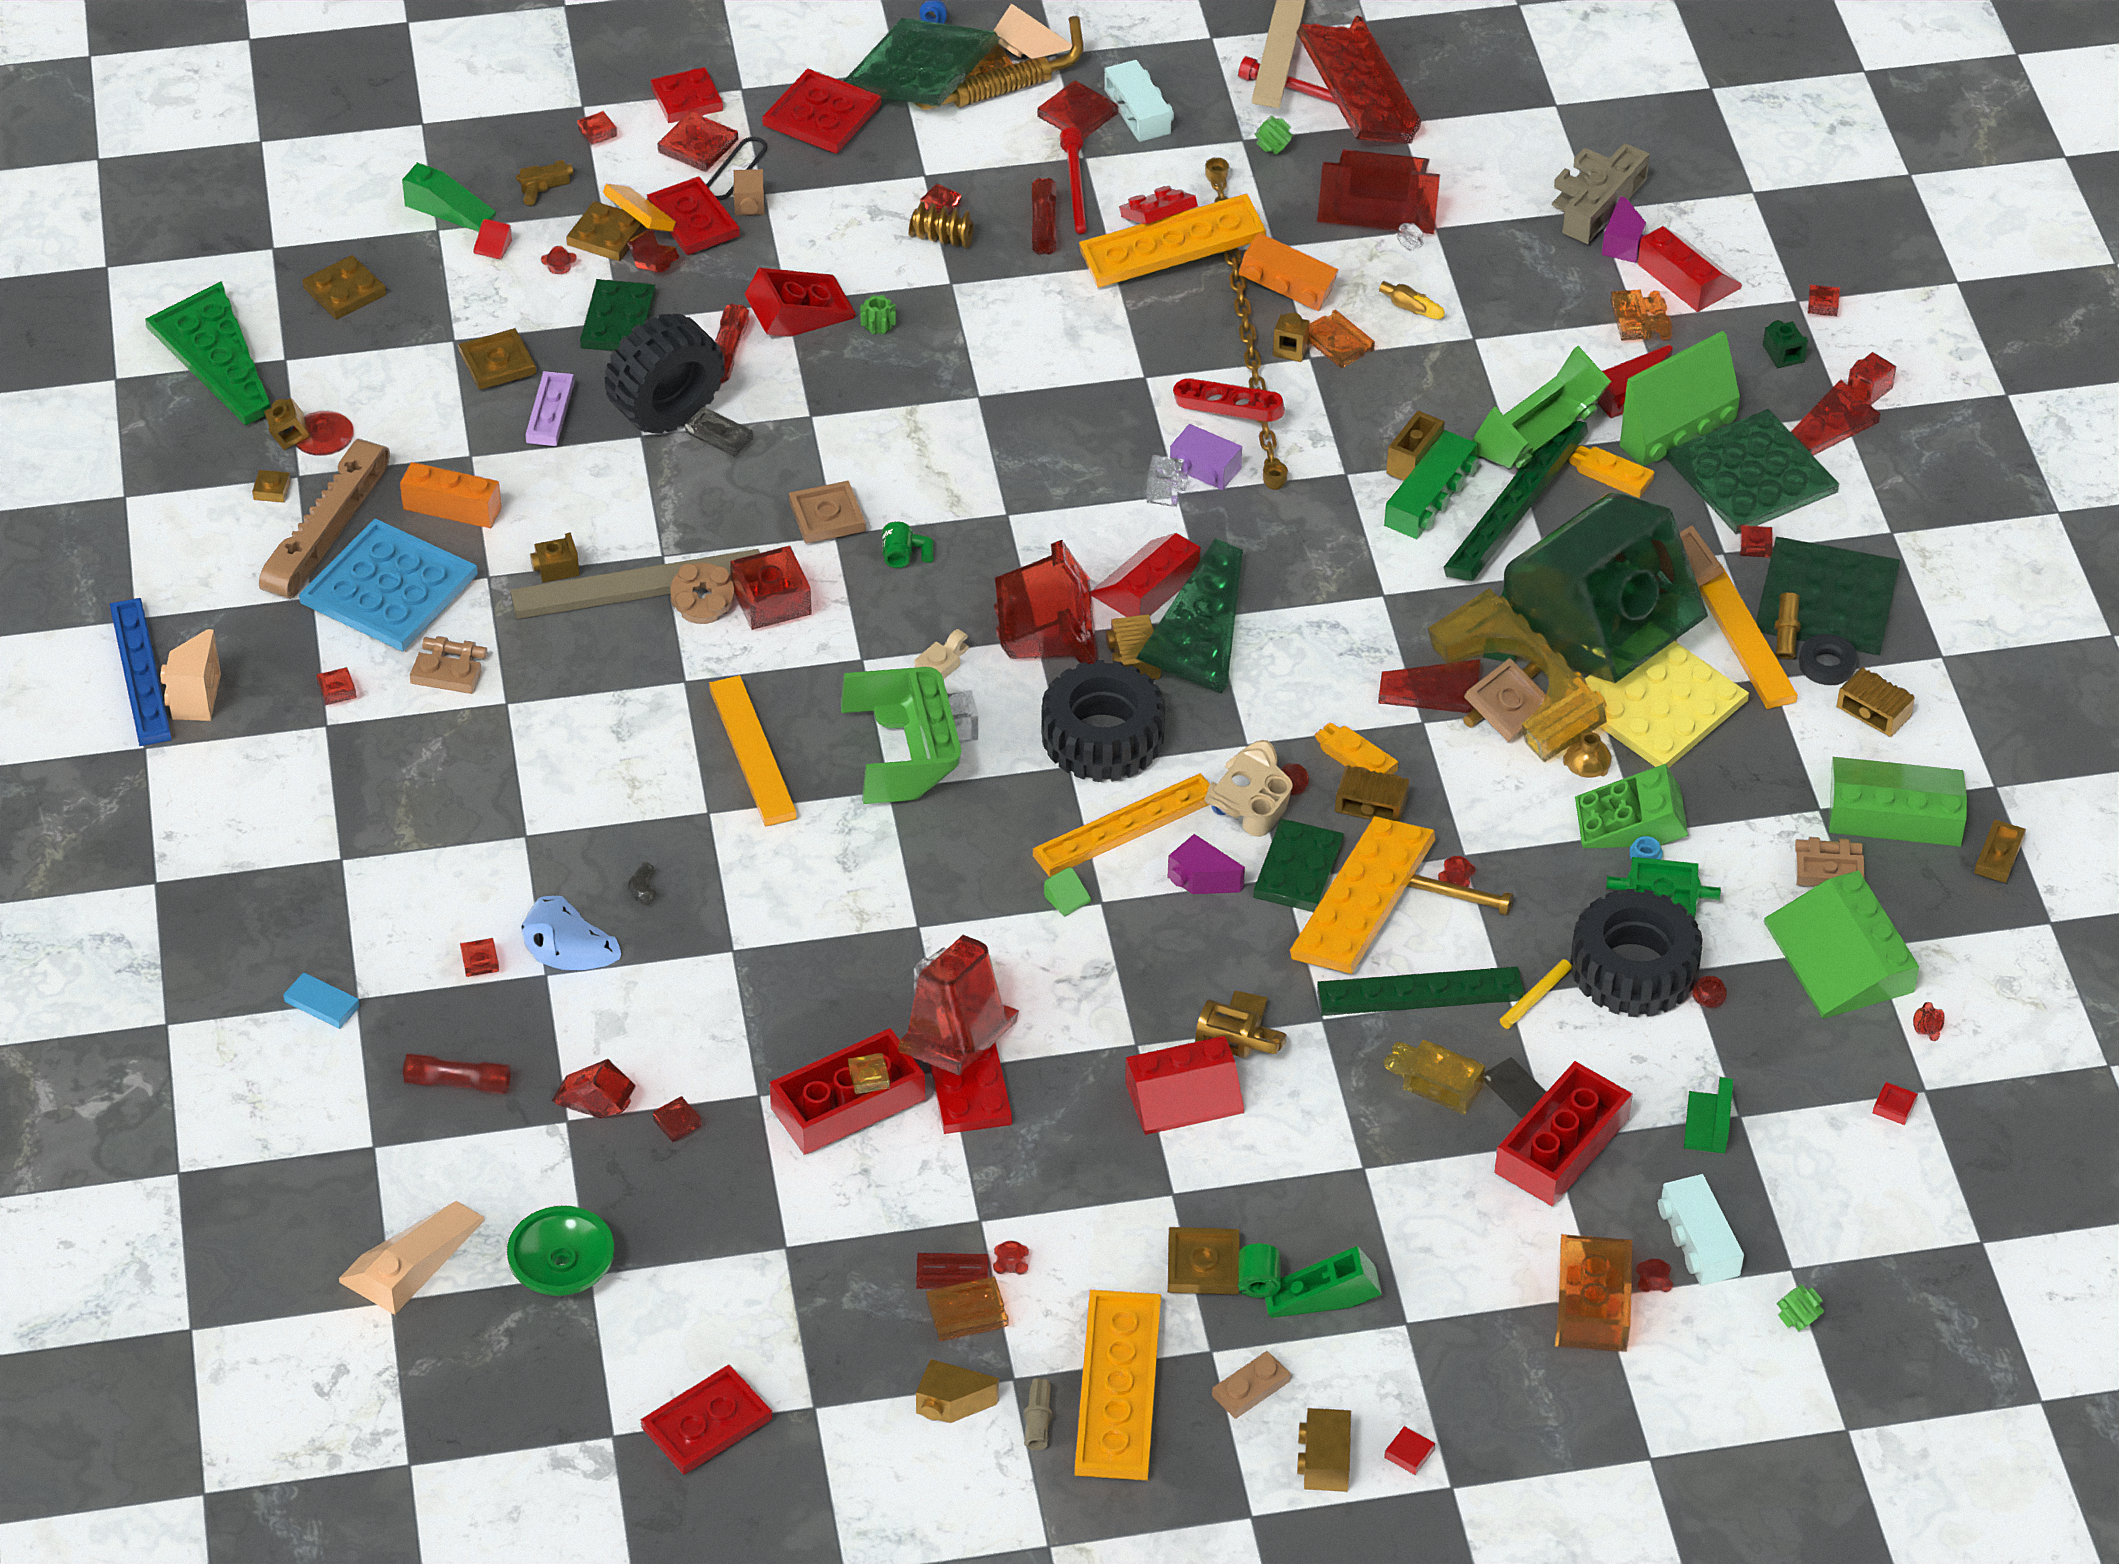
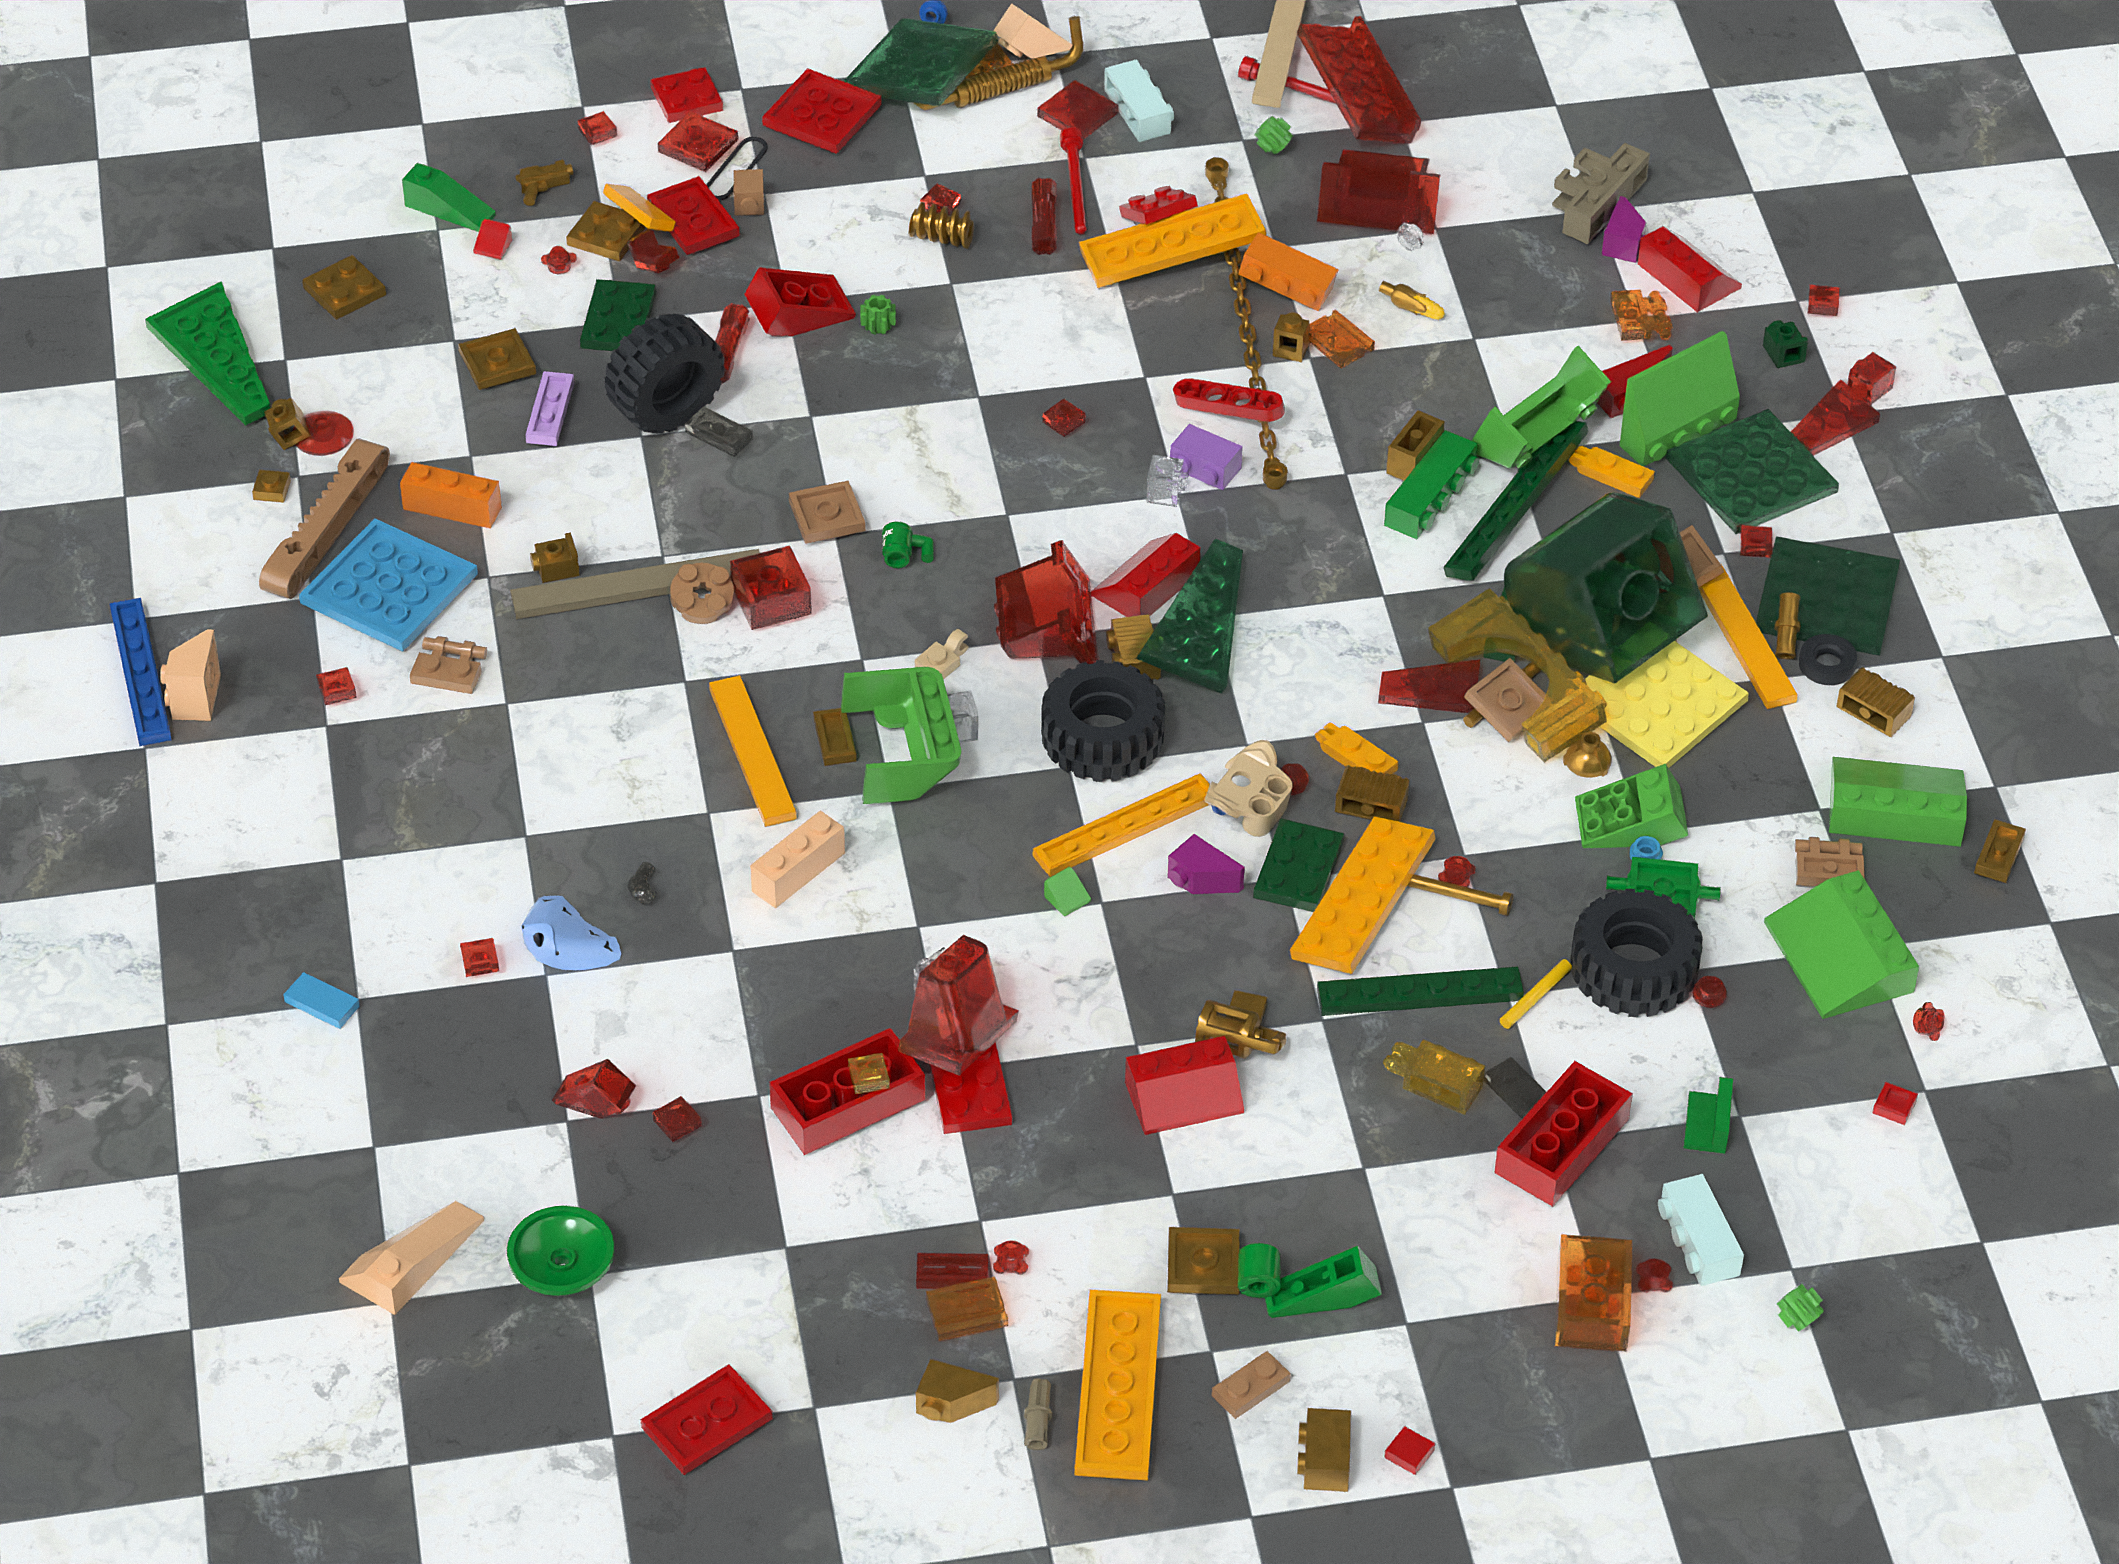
clear red axle [403,1053,511,1094] -> none
none -> light nougat brick [750,810,845,908]
none -> pearl gold tile [813,708,856,766]
none -> clear red plate [1042,398,1086,437]

